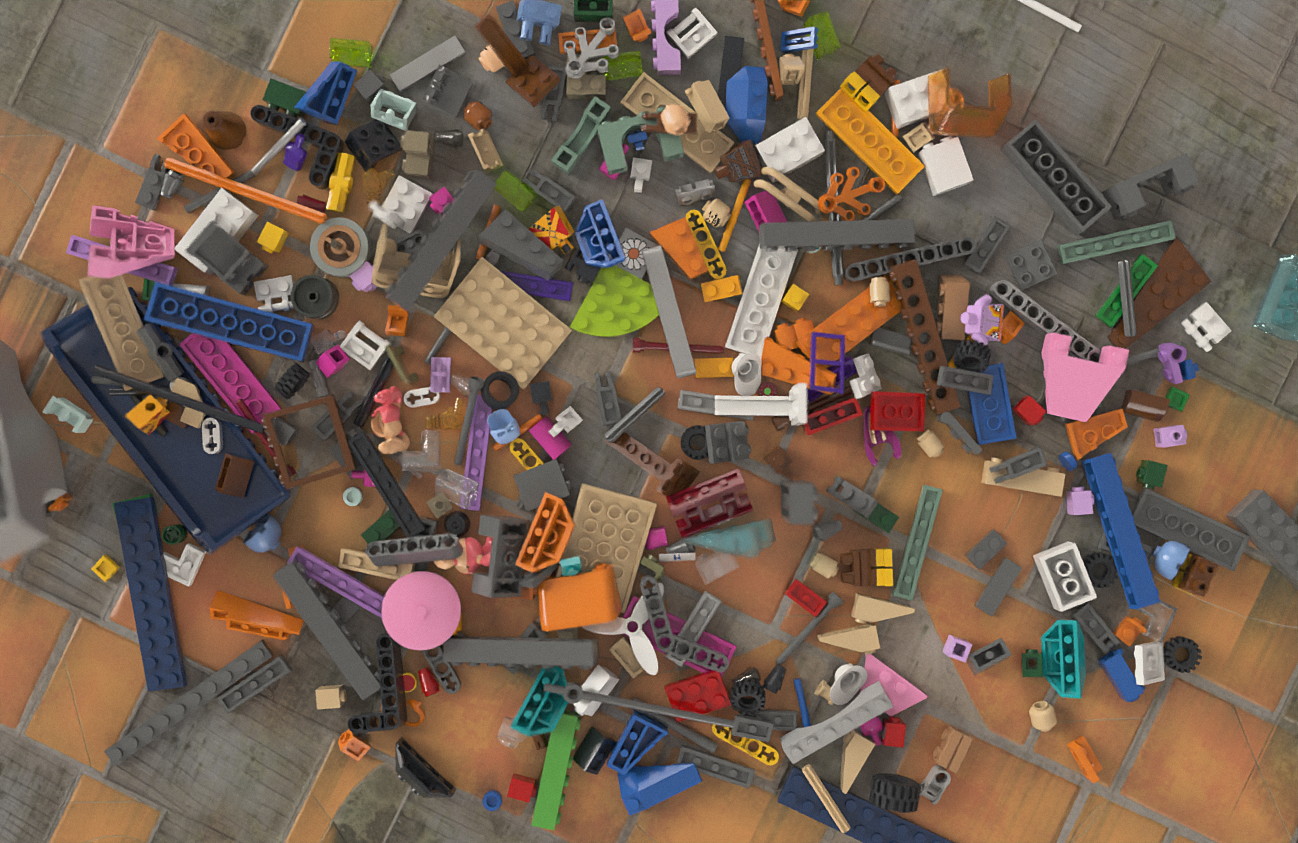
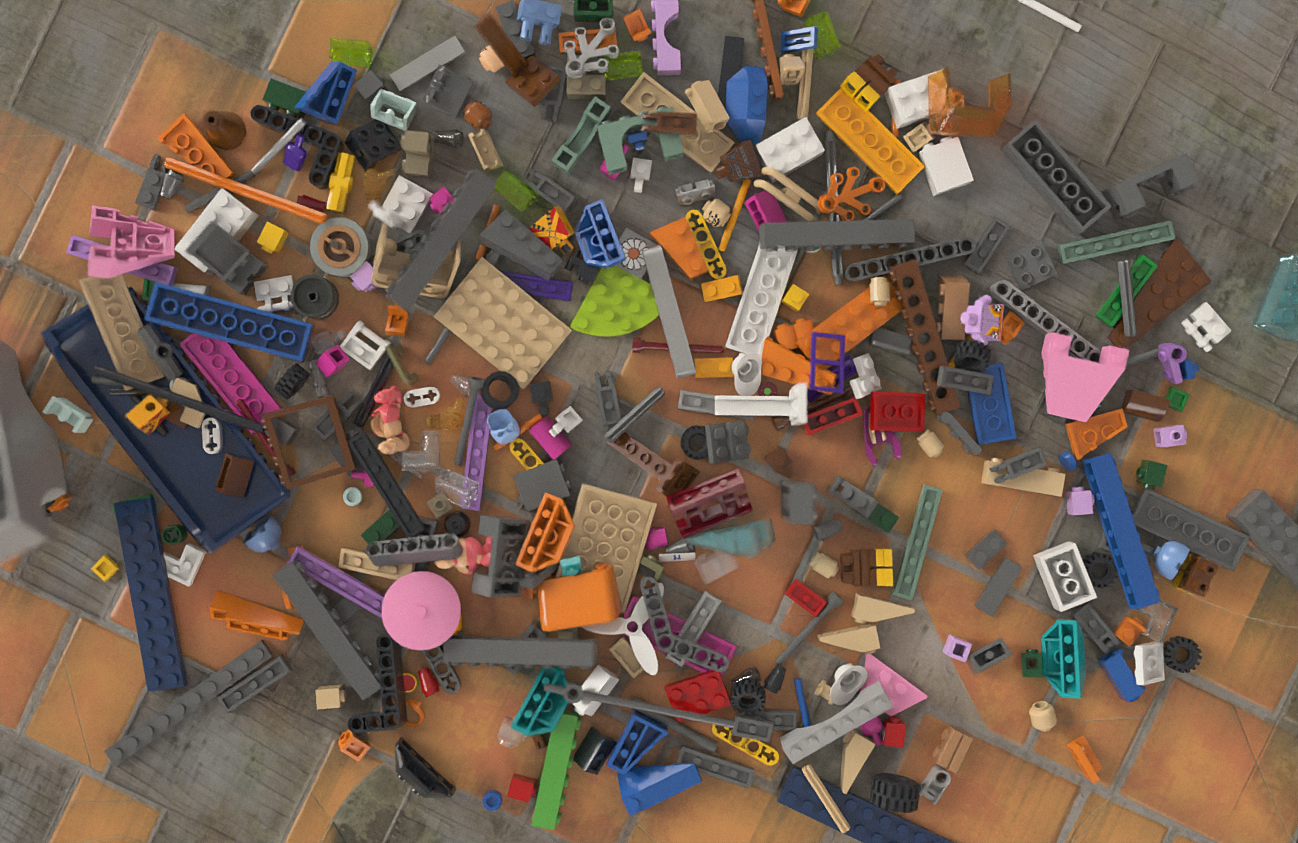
lavender hips [430,357,452,393] -> none
light nougat head [661,104,690,135] -> none
white plate [666,8,717,59] -> none
red brick [1011,396,1046,425] -> none

